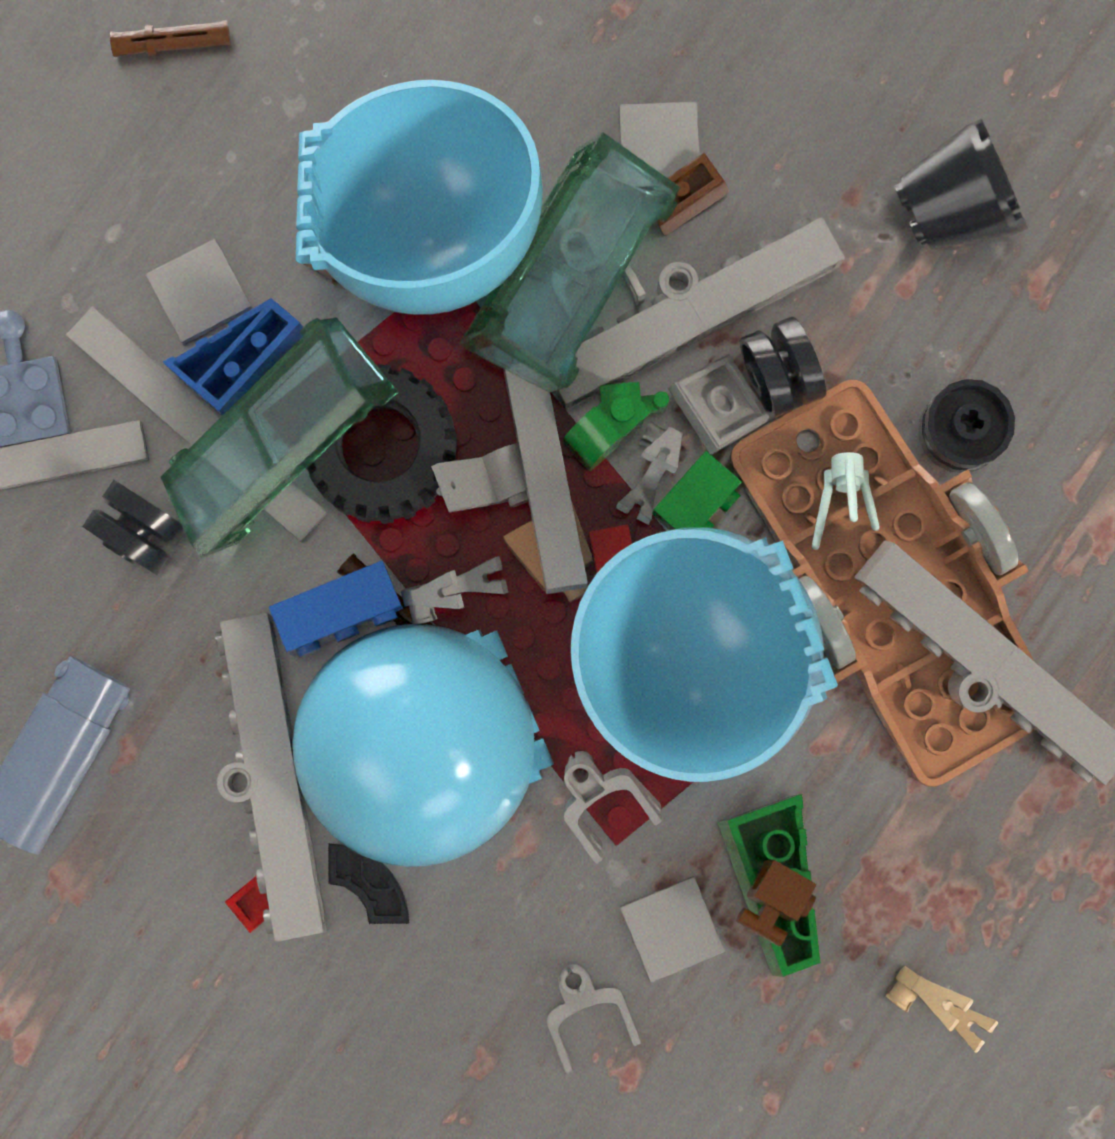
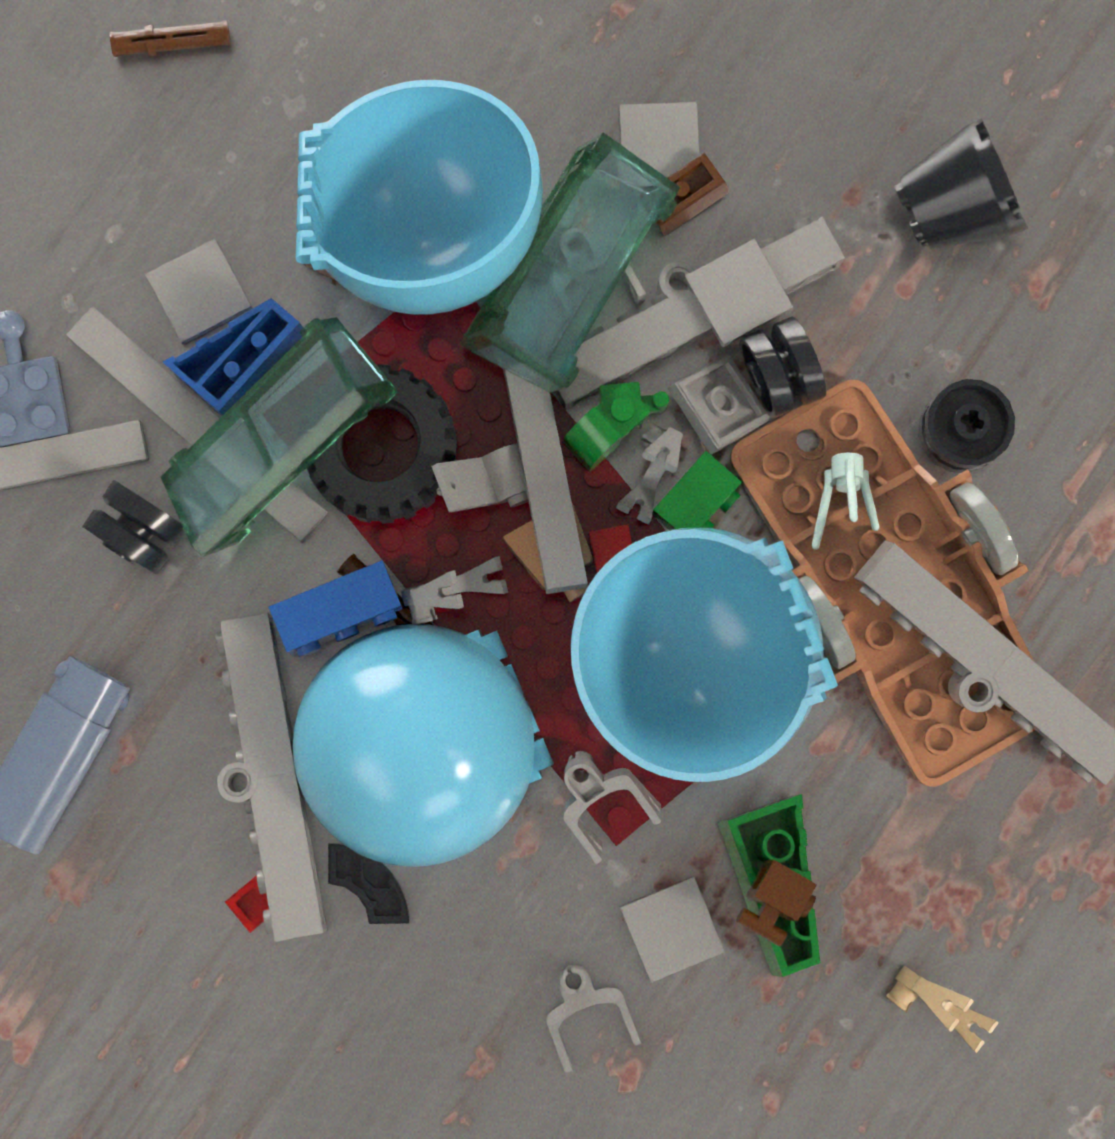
none -> light grey tile [684,238,793,347]

